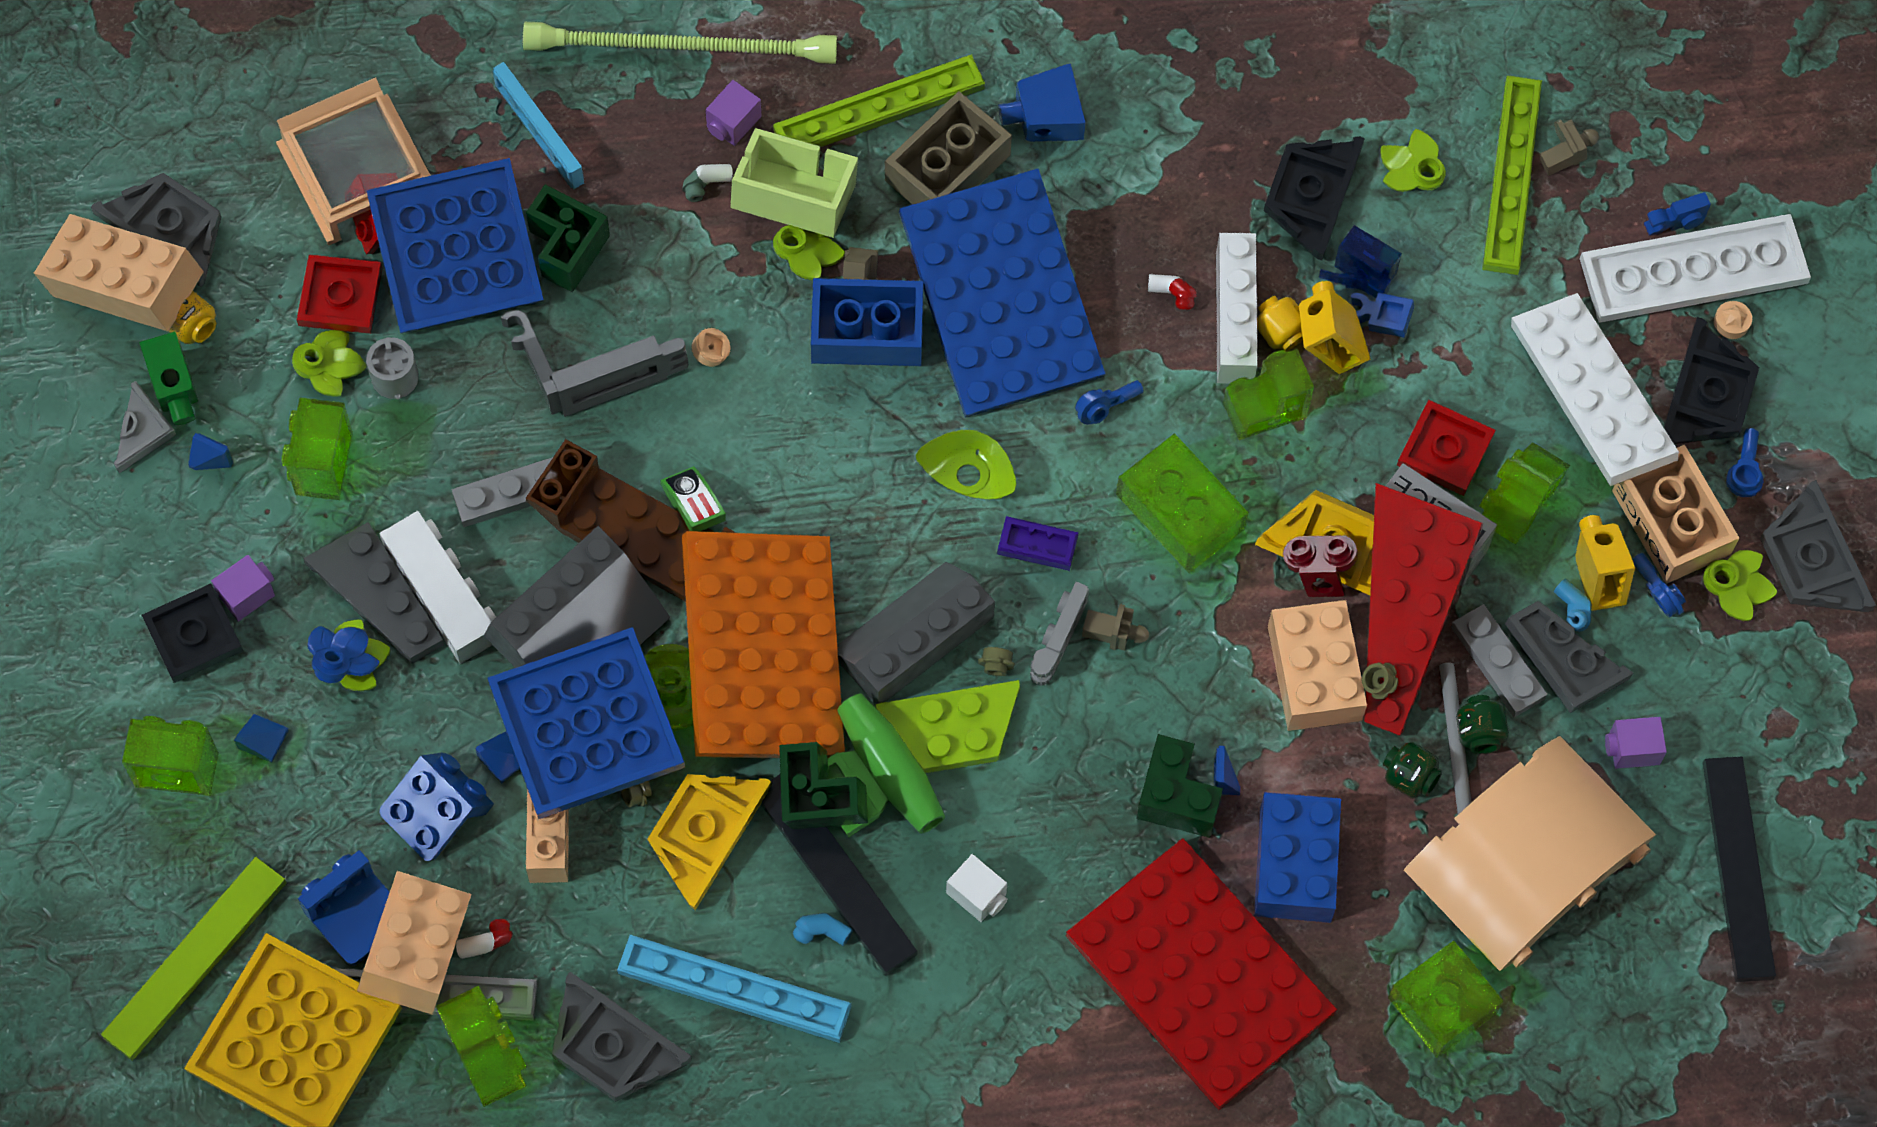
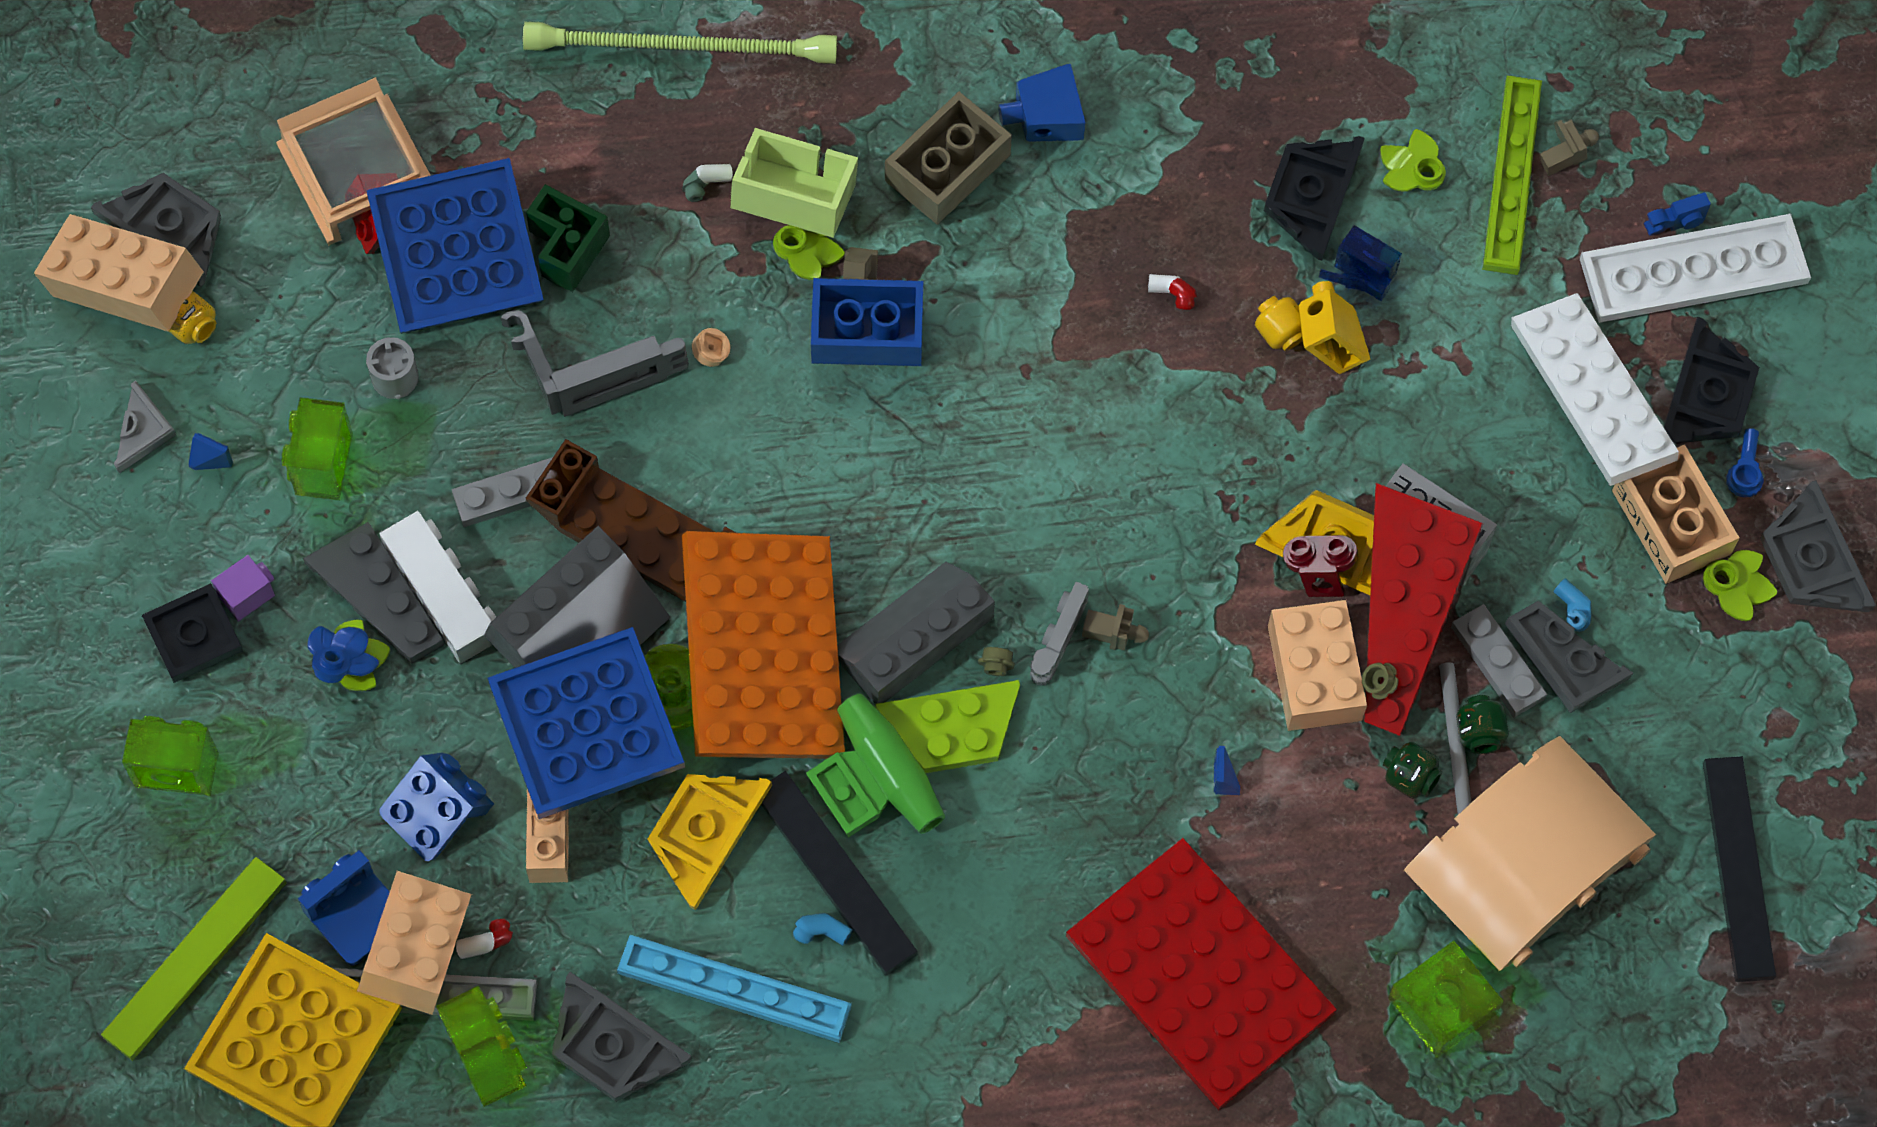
green torso [139,331,198,425] -> none
blue slope [234,714,289,763] -> none
lime plate [292,330,366,397] -> none
red plate [297,255,383,334] -> none
blue slope [475,732,520,784] -> none
medium azure tile [493,62,584,189] -> none
olive plate [620,781,651,807] -> none
slope [660,466,726,532] -> none
medium lavender brick [706,80,762,146] -> none
lime tile [773,54,985,147] -> none
dark green brick [779,742,868,829] -> none
blue plate [899,168,1105,418] -> none
lime piece [916,430,1016,499] -> none
white brick [946,854,1008,922] -> none
dark purple plate [997,516,1079,571] -> none
blue plate [1075,380,1143,425] -> none
clear neon green brick [1116,433,1249,573] -> none
dark green brick [1136,734,1223,838] -> none
white brick [1216,233,1257,384] -> none
clear neon green brick [1223,349,1314,440] -> none
blue brick [1254,792,1341,923] -> none
blue plate [1351,293,1414,338] -> none
red plate [1397,399,1496,496] -> none
clear neon green brick [1479,442,1570,545] -> none
yellow torso [1575,515,1635,611] -> none
medium lavender brick [1605,717,1667,769] -> none
blue plate [1633,553,1686,618] -> none
light nougat tile [1714,301,1752,339] -> none

